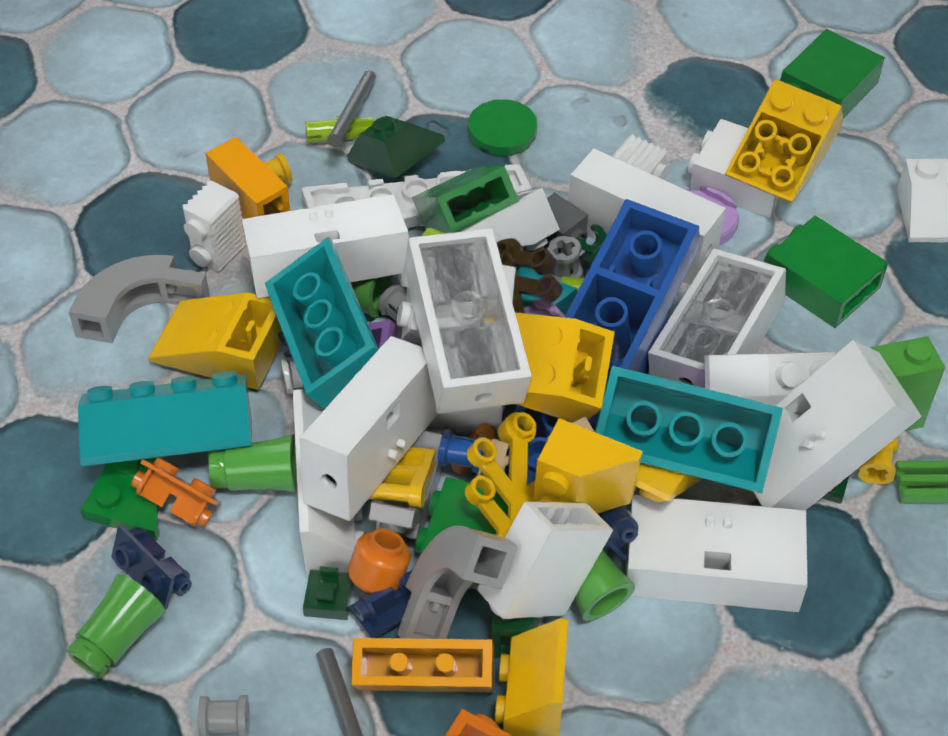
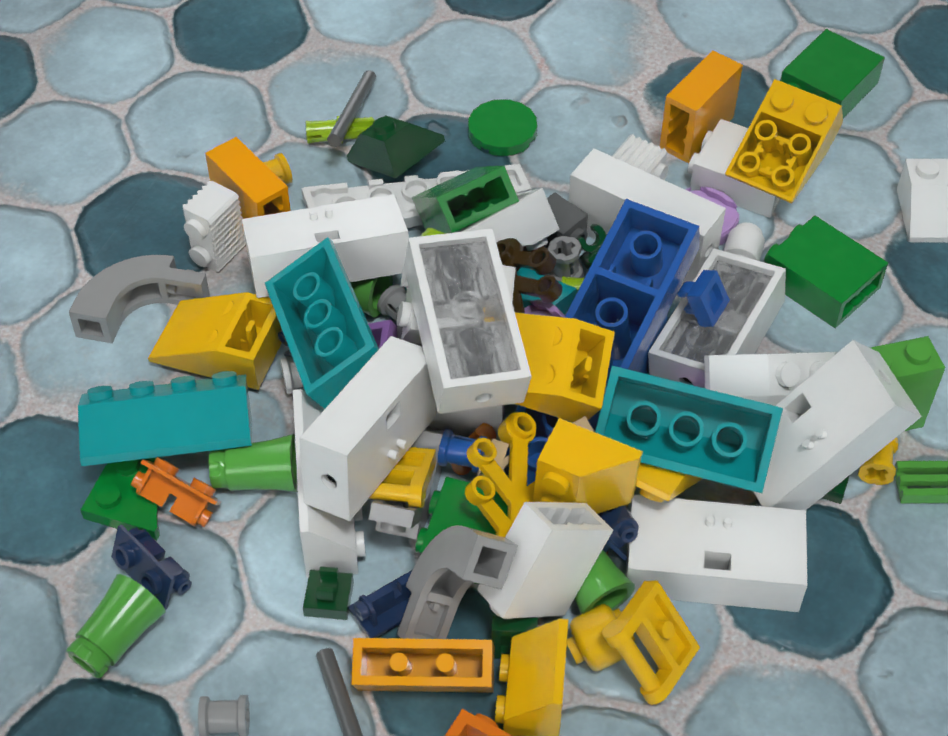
orange head [347,529,411,595] -> none
none -> yellow head [567,604,635,672]
none -> yellow plate [602,580,700,705]
none -> light orange brick [659,50,743,163]
none -> blue tile [677,270,730,327]
none -> white brick [723,222,765,261]

